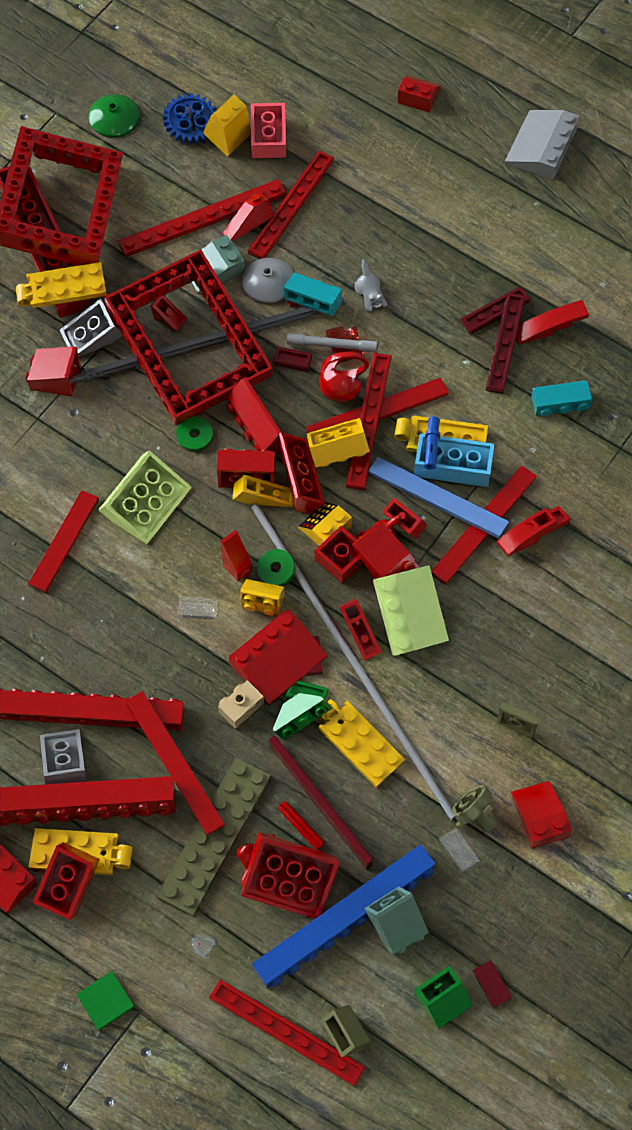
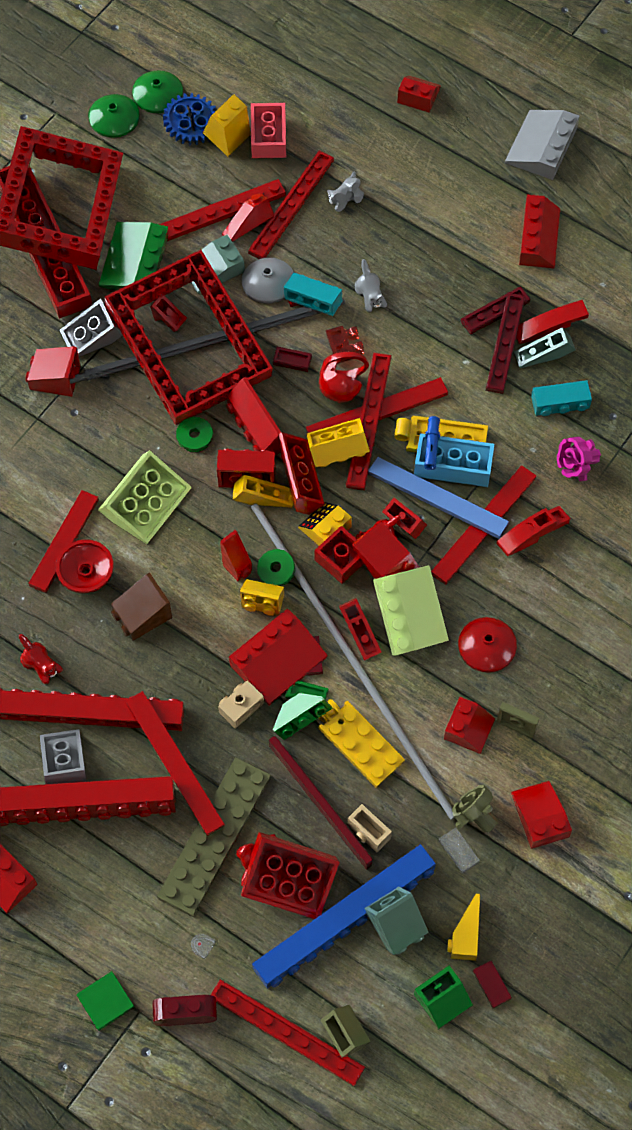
yellow hinge [16,262,107,308] -> none
yellow hinge [28,828,133,876] -> none
red brick [33,842,100,920] -> none
clear plate [177,596,218,620] -> none
red axle [278,801,324,851] -> none
light grey piece [287,333,378,352] -> none
none -> red animal [19,634,63,684]
none -> red dish [56,539,114,593]
none -> green slope [99,222,168,291]
none -> reddish brown slope [111,572,173,641]
none -> green dish [132,70,183,113]
none -> dark red brick [152,995,217,1026]
none -> light grey animal [327,171,364,212]
none -> tan brick [348,804,392,852]
none -> red slope [444,697,495,754]
none -> yellow slope [447,894,480,961]
none -> red dish [458,617,517,673]
none -> sand green slope [514,327,576,368]
none -> red slope [519,194,560,269]
none -> dark pink piece [557,437,601,481]

